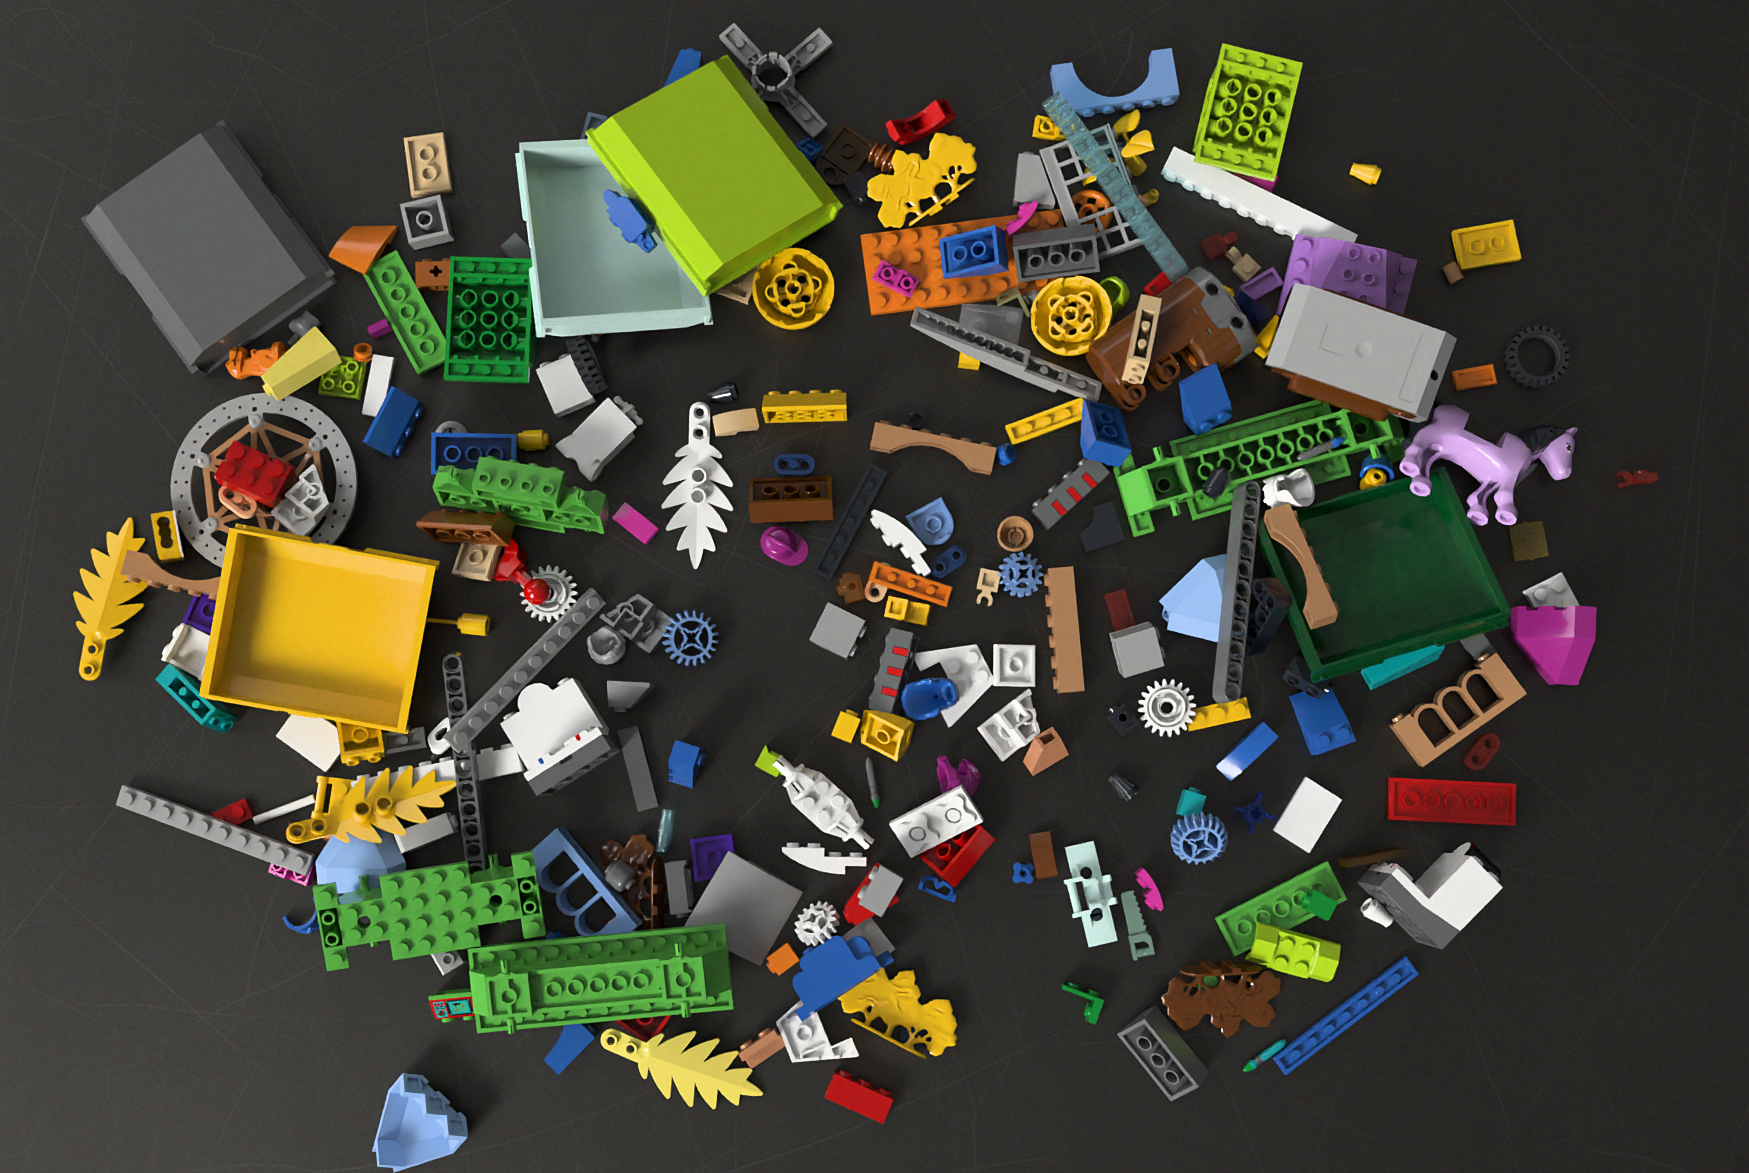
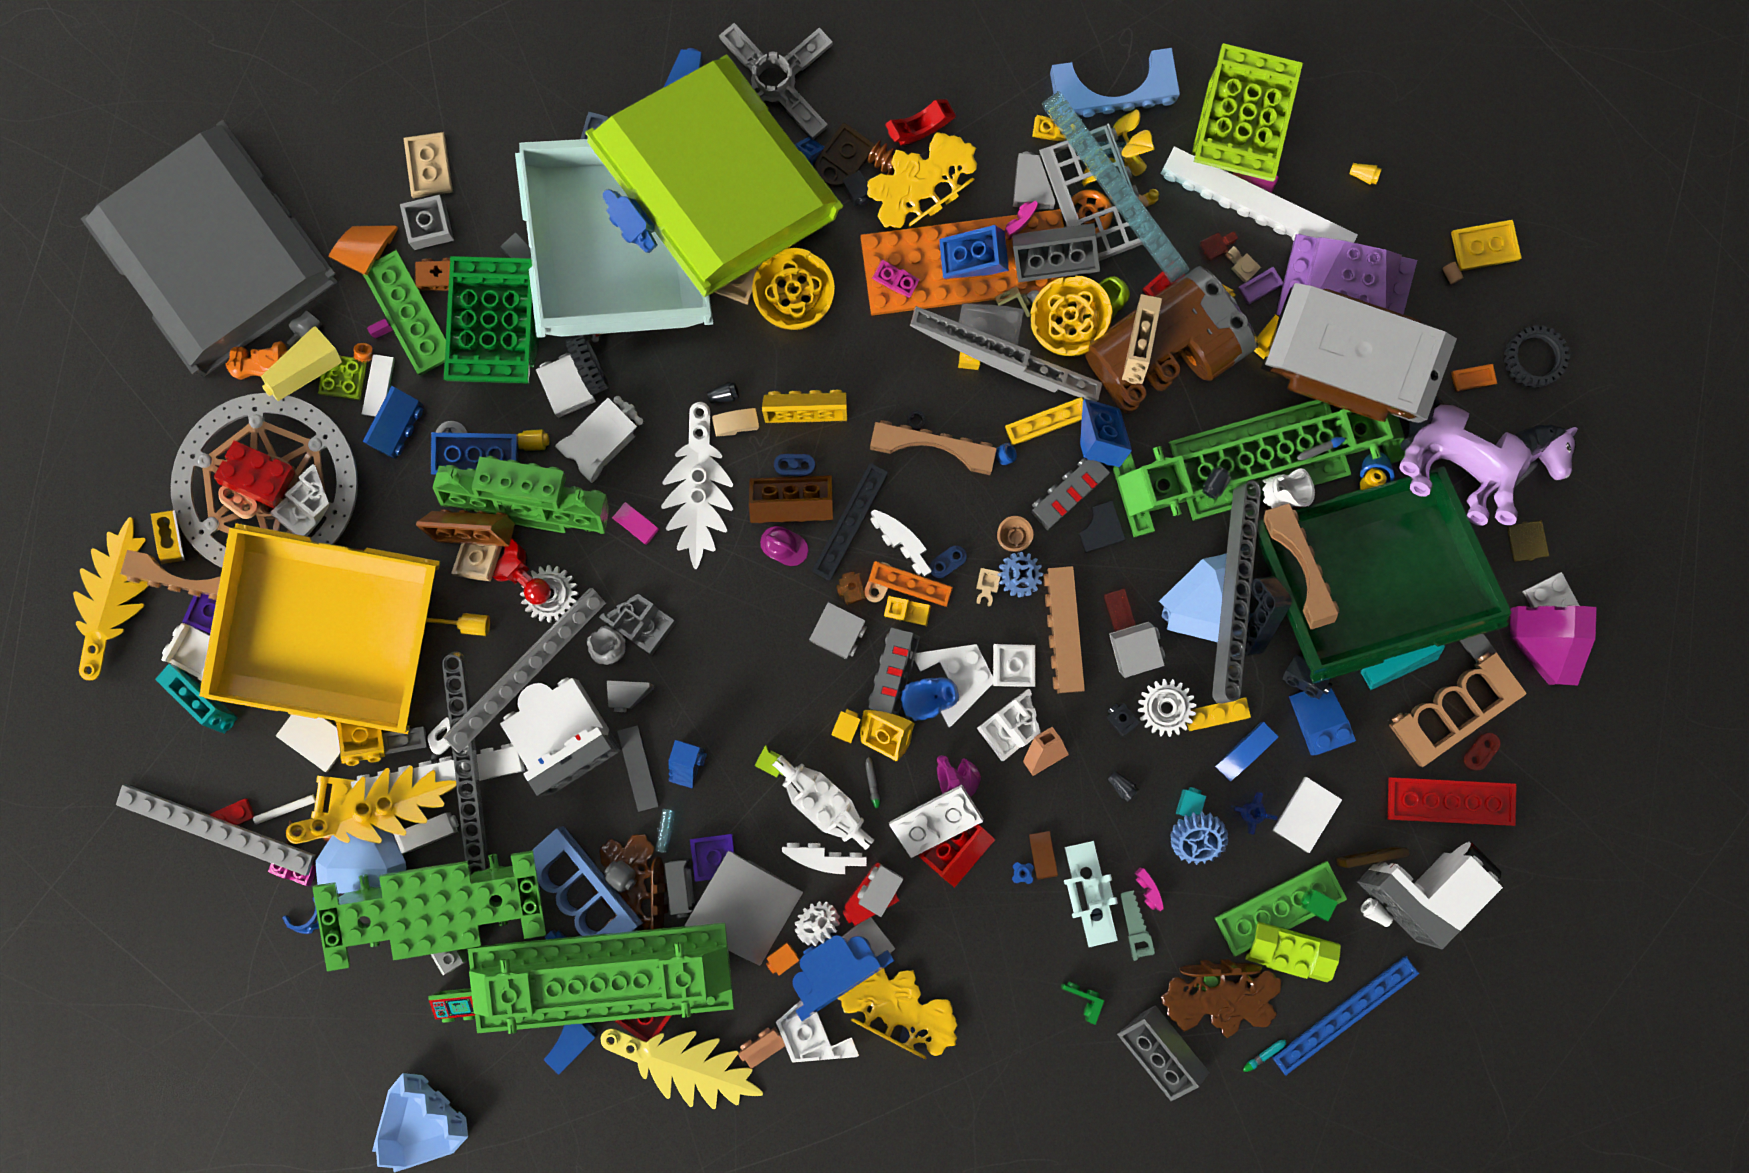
medium blue gear [662,610,719,666] -> none
red brick [824,1070,893,1124] -> none
medium blue tile [905,497,954,546] -> none
blue helmet [918,875,957,902] -> none
blue slope [1179,363,1232,436] -> none
dark blue plate [1233,290,1270,329] -> none
clear red plate [1616,470,1658,488] -> none

